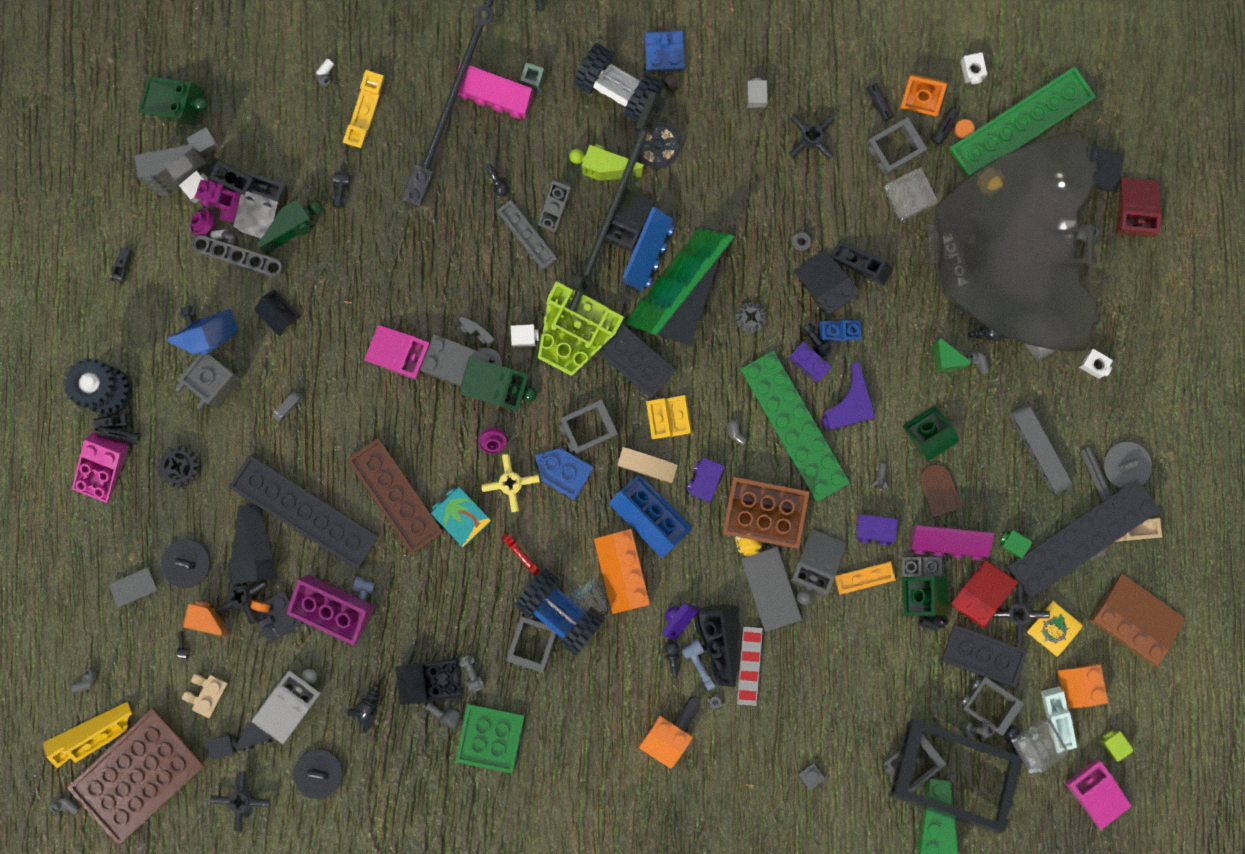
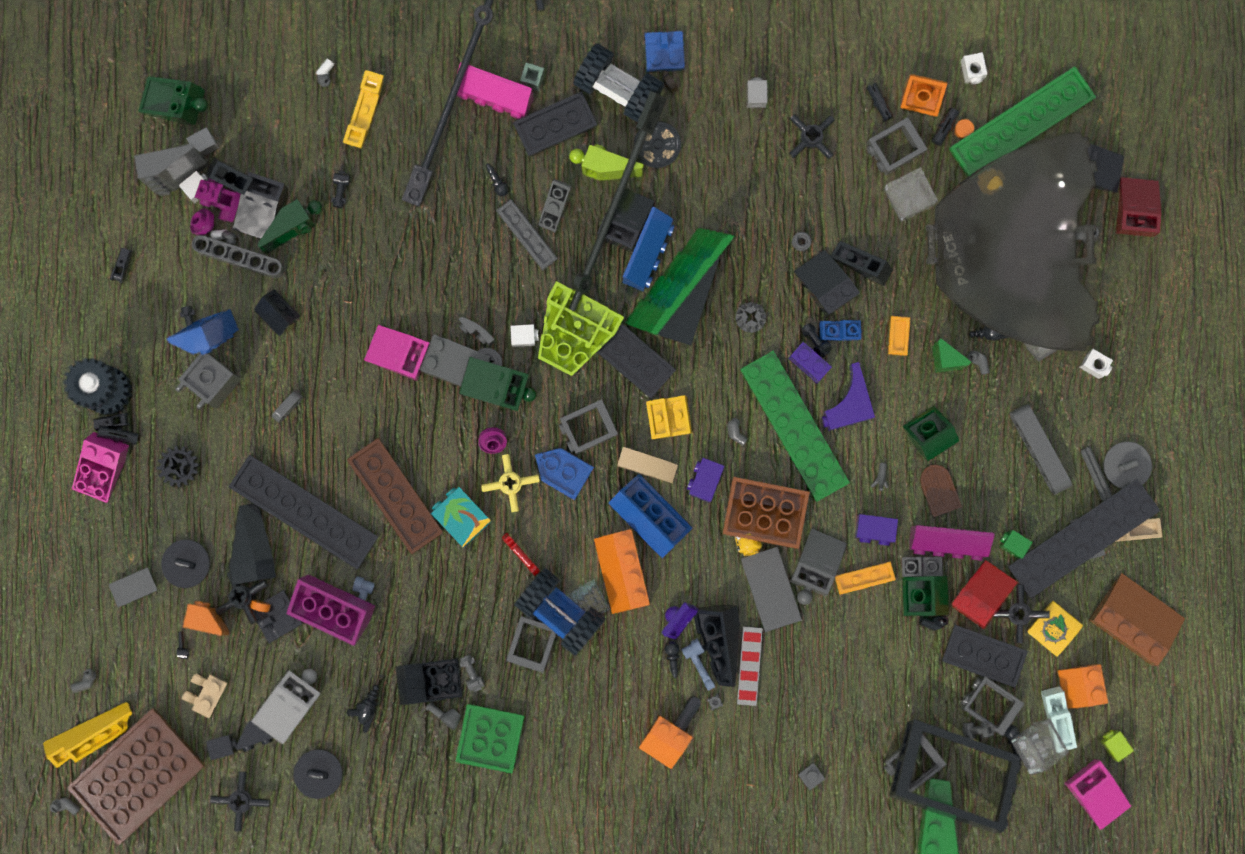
none -> black plate [513,91,598,157]
none -> light orange tile [888,316,910,356]

